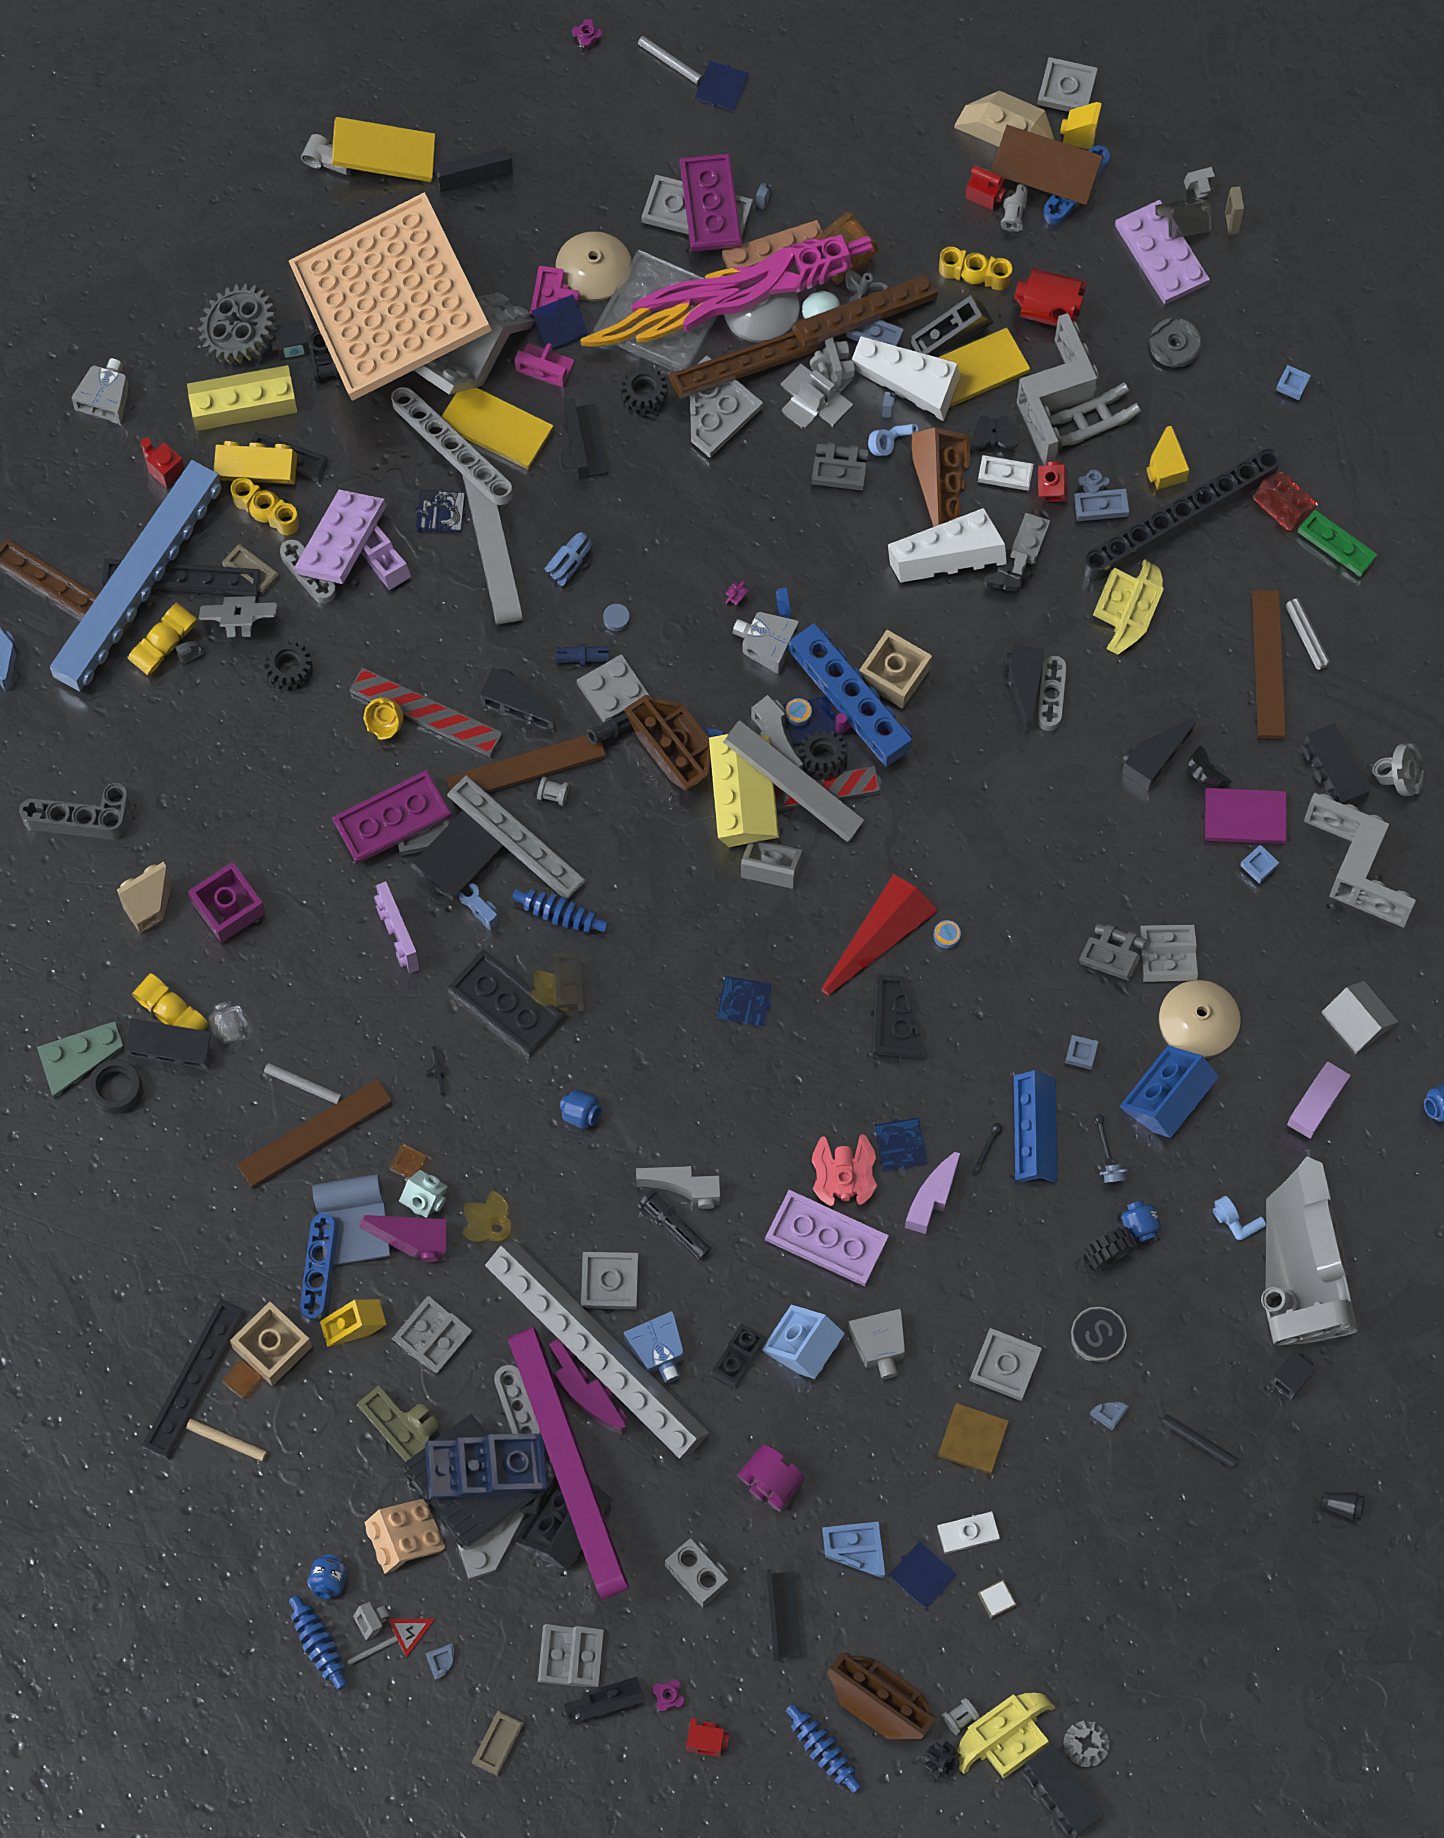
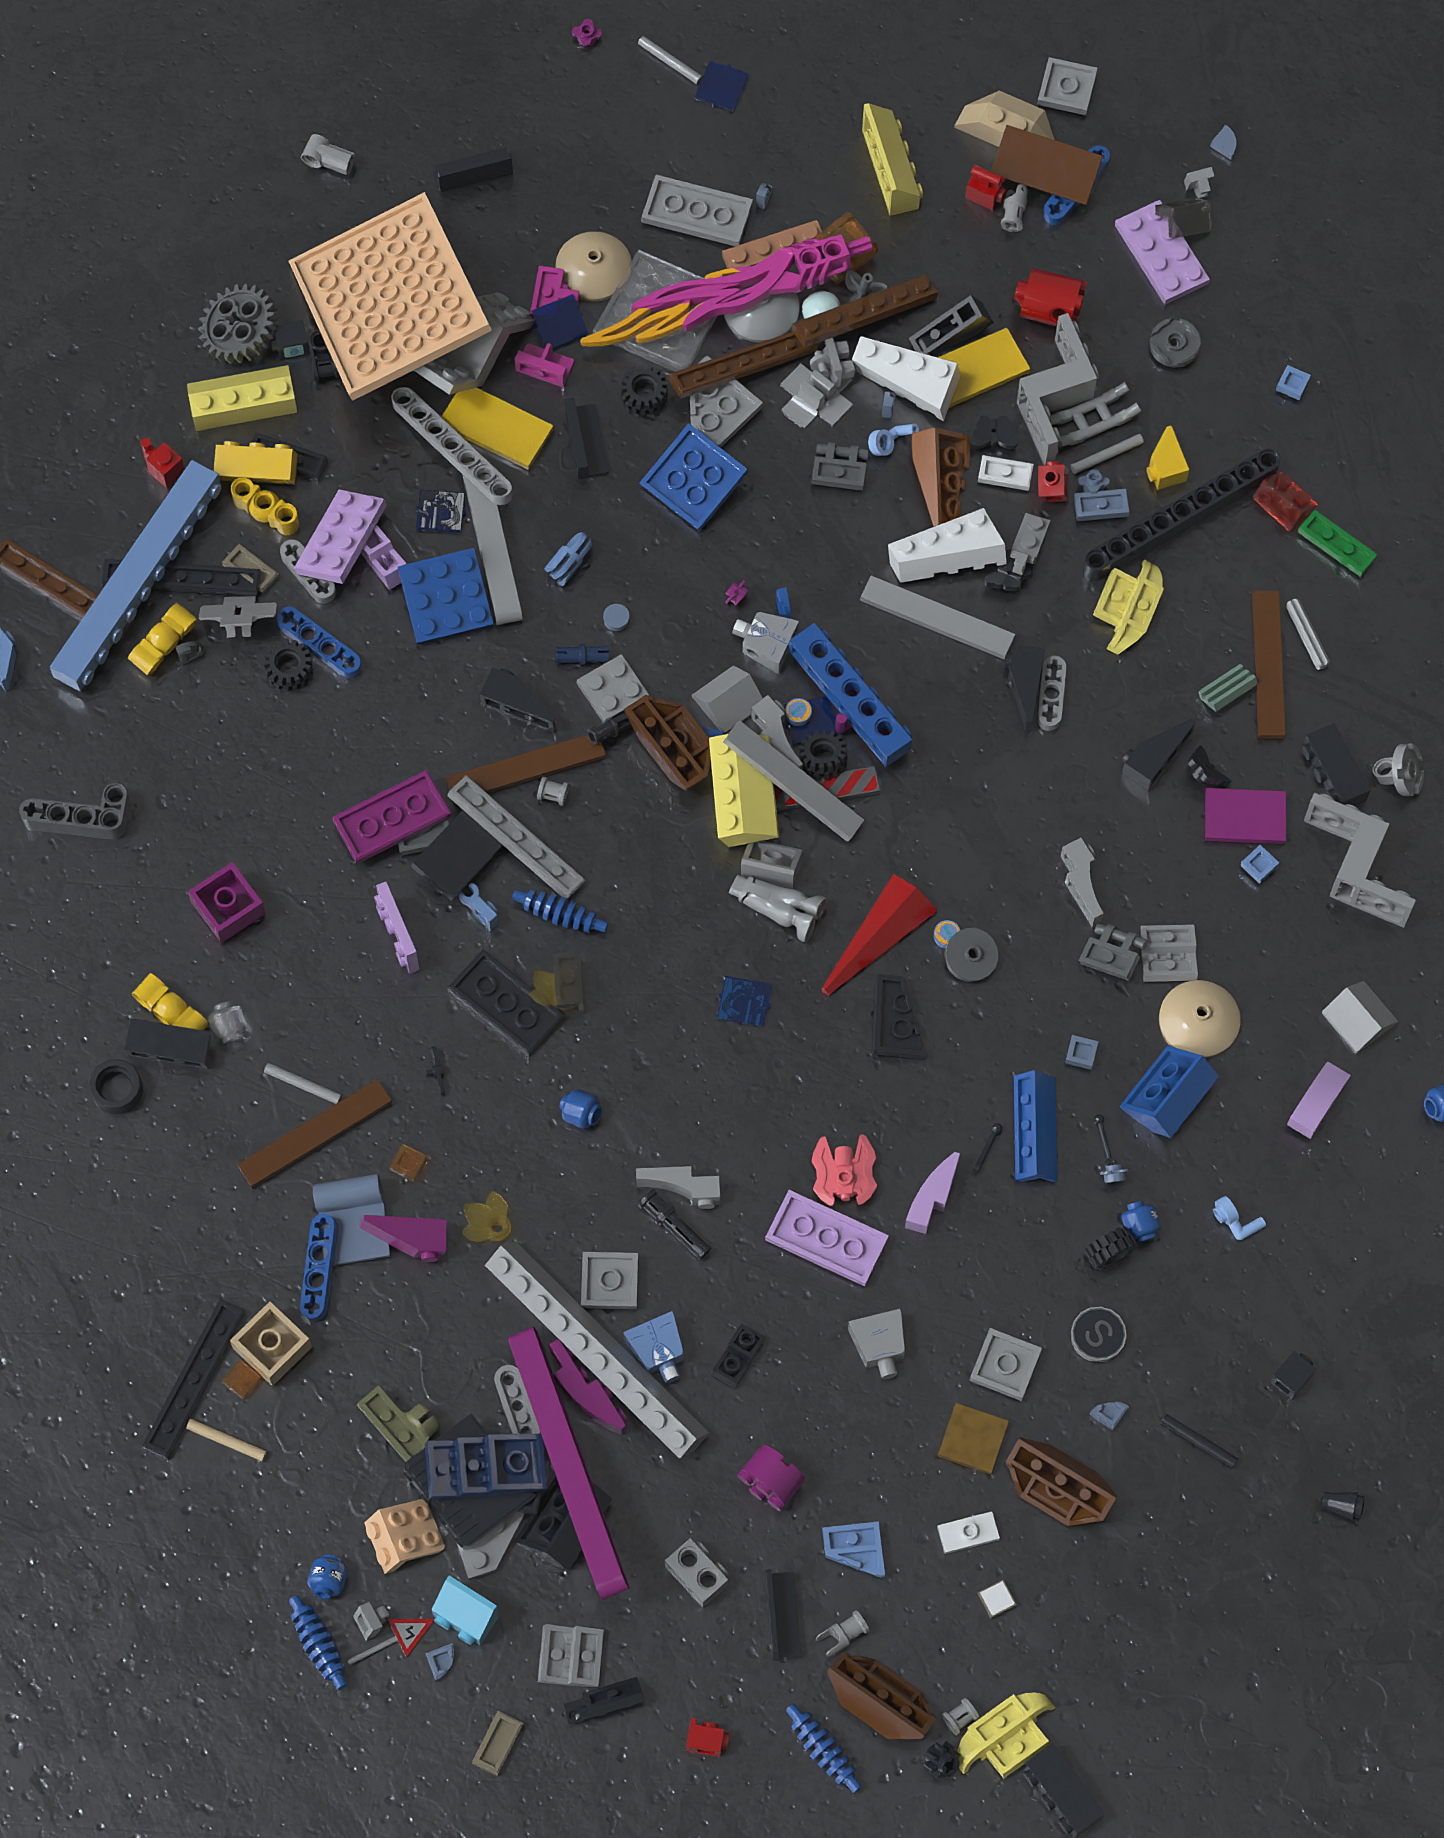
sand green wing [37,1021,124,1099] -> none
light grey torso [72,359,129,423] -> none
tan slope [117,862,172,933] -> none
yellow slope [320,1299,387,1347] -> none
yellow tile [331,117,435,182] -> none
dark grey tile [350,668,503,758] -> none
yellow hair [363,697,404,740] -> none
light grey slope [391,1296,472,1373] -> none
light aqua brick [399,1170,448,1218] -> none
magenta plate [653,1679,684,1711] -> none
magenta tile [679,153,742,252] -> none
light blue slope [762,1305,845,1379] -> none
sand blue plate [846,320,904,347] -> none
tan brick [859,630,932,709] -> none
clear blue piece [874,1117,928,1171] -> none
clear blue piece [889,1541,957,1609] -> none
yellow piece [939,247,1012,290] -> none
yellow slope [1060,102,1102,150] -> none
light grey gear [1063,1720,1110,1767] -> none
dark tan tile [1225,186,1244,235] -> none
light grey panel [1261,1157,1358,1345] -> none
none -> blue beam [277,606,361,678]
none -> blue plate [397,548,493,643]
none -> medium azure slope [432,1576,499,1646]
none -> blue plate [640,423,749,532]
none -> light grey slope [692,665,763,735]
none -> light grey piece [729,875,827,943]
none -> light grey piece [816,1610,870,1657]
none -> light grey tile [860,576,1015,660]
none -> light yellow slope [862,103,923,216]
none -> dark grey plate [944,928,998,982]
none -> reddish brown wedge [1006,1437,1117,1526]
none -> light grey slope [1061,838,1104,927]
none -> light grey bar [1070,434,1144,474]
none -> sand green tile [1198,664,1258,712]
none -> sand blue tile [1210,125,1236,160]

